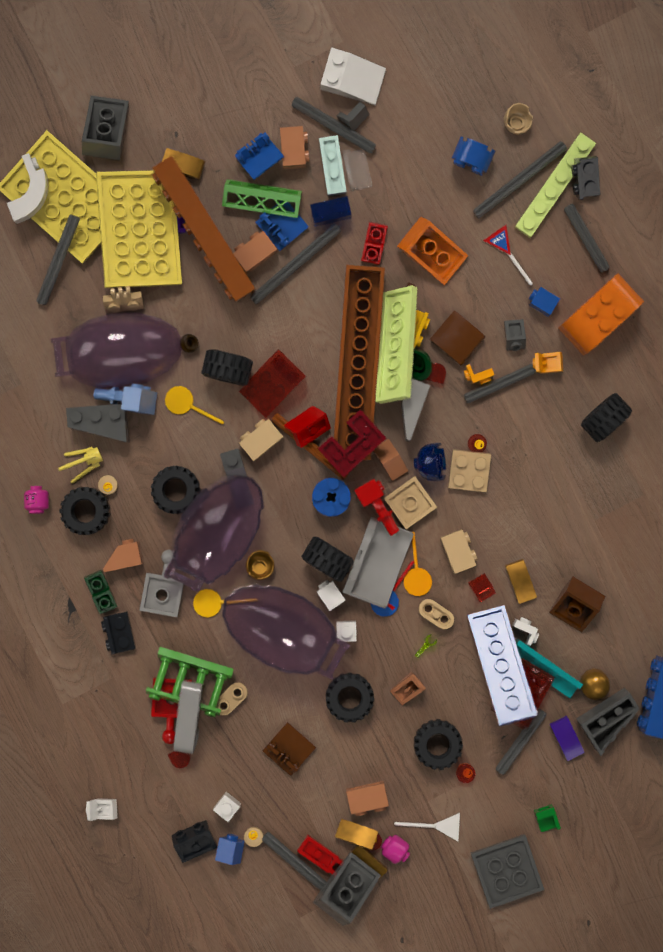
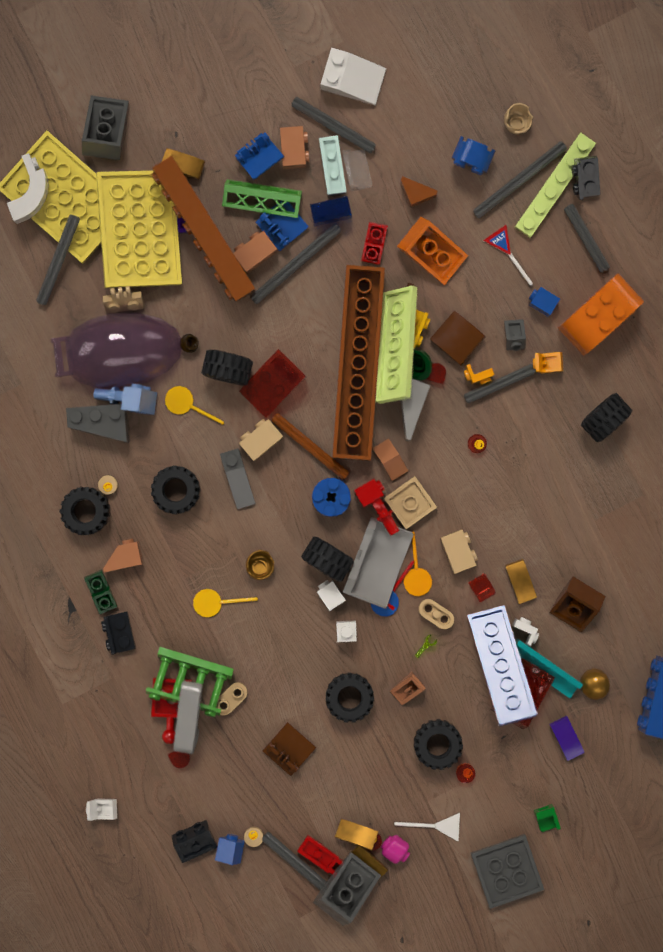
dark pink head [24,486,49,514] -> none
light yellow plant [58,446,103,484] -> none
light grey plate [139,549,185,617] -> none
windscreen [164,475,264,592] -> none
white brick [213,792,241,822] -> none
windscreen [222,584,350,680] -> none
red panel [284,406,331,448] -> none
dark red plate [318,409,387,478] -> none
dark grey tile [336,102,370,131] -> none
nougat brick [346,781,389,816] -> none
clear blue cylinder [414,443,446,481] -> none
tan plate [448,449,491,492] -> none
dark grey axle [496,708,547,775] -> none
dark grey wedge [576,688,640,756] -> none
none -> dark orange slope [400,176,438,208]

